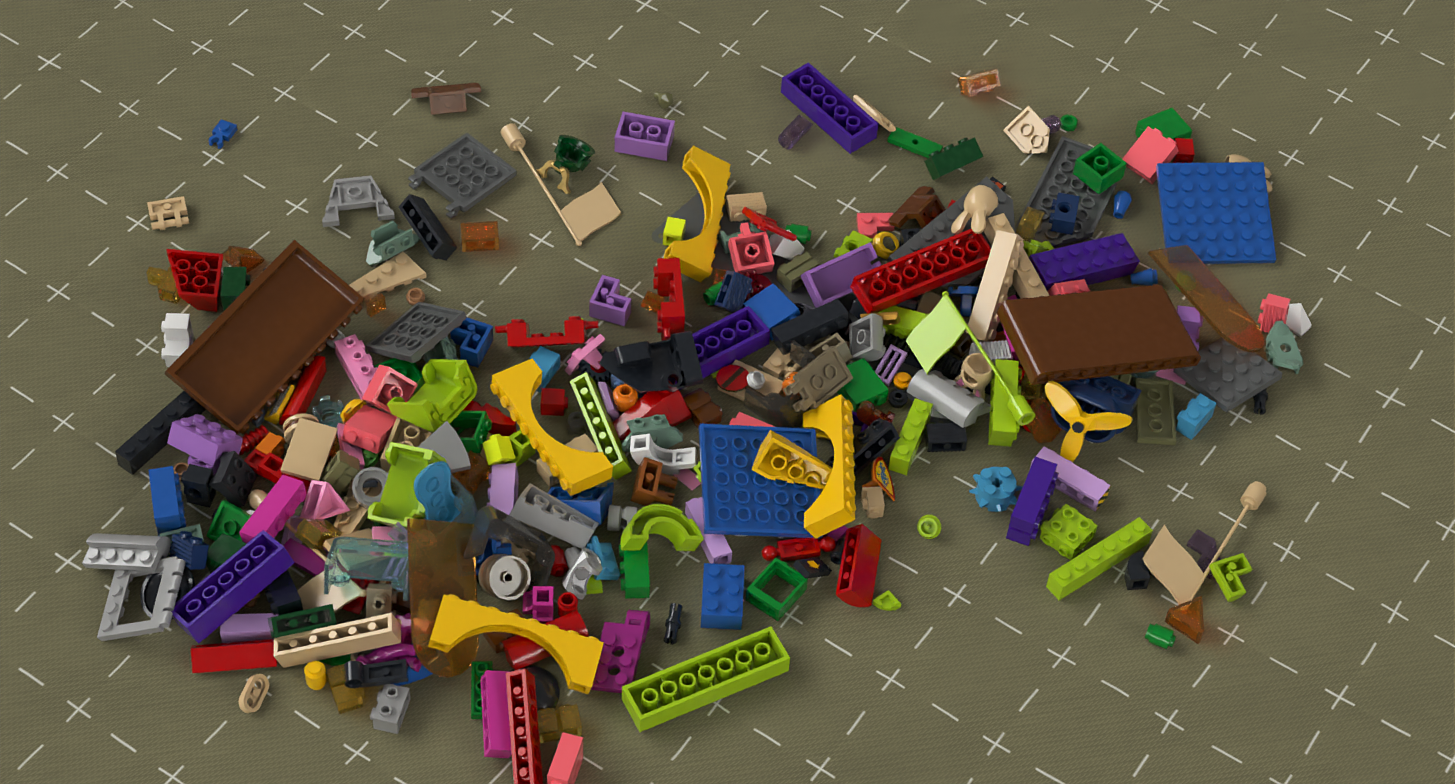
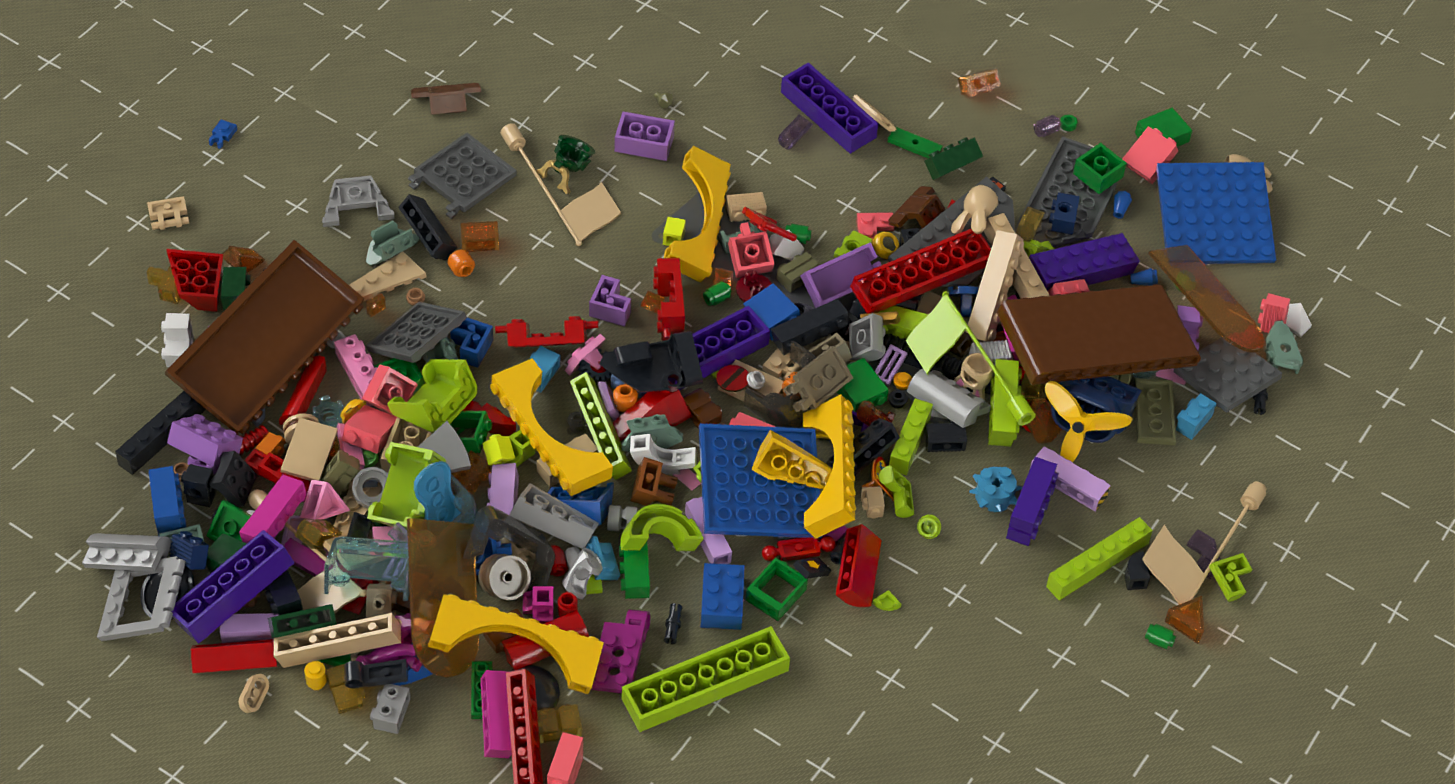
yellow slope [264,385,295,425] -> none
red brick [540,388,569,416] -> none
dark blue brick [714,270,753,313] -> none
tan tile [1003,105,1050,154] -> none
lime brick [1040,504,1098,560] -> none
red brick [1173,138,1195,163] -> none
none -> black tile [345,512,373,549]
none -> orange head [448,249,475,277]
none -> lime brick [879,465,914,518]

